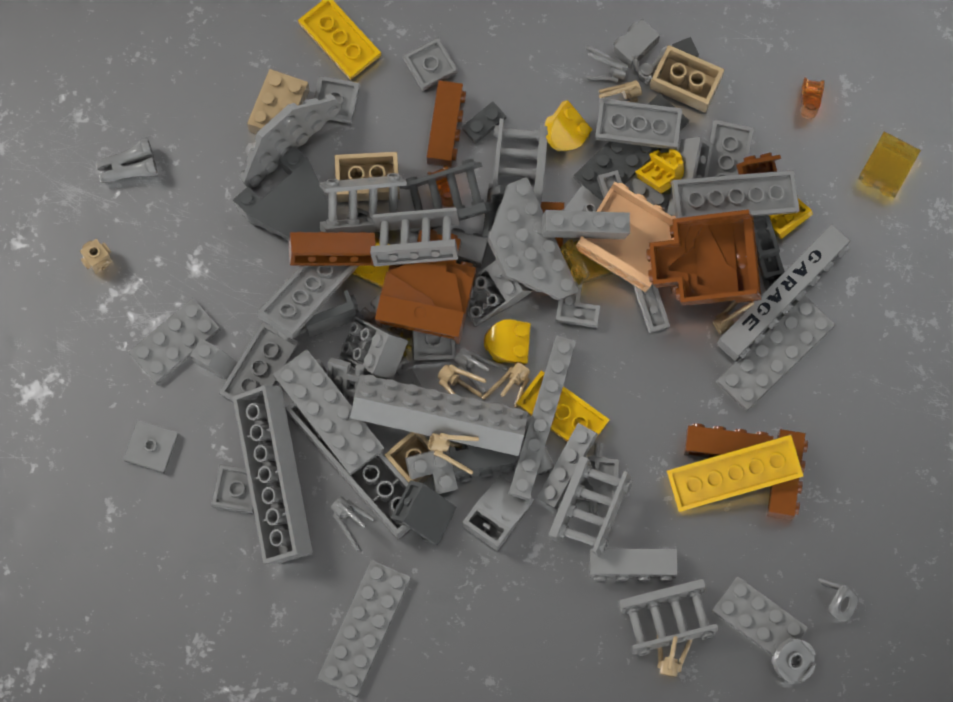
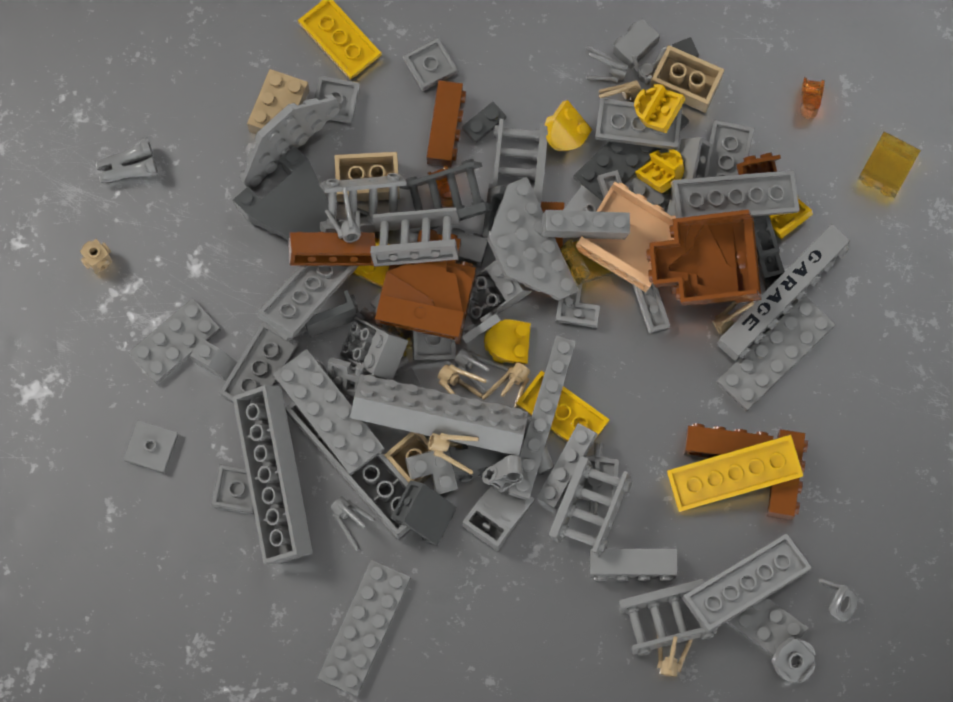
none -> light grey plant [325,187,361,242]
none -> light grey plate [462,312,502,344]
none -> light grey piece [482,455,524,493]
none -> yellow slope [634,84,686,133]
none -> light grey plate [682,533,812,634]

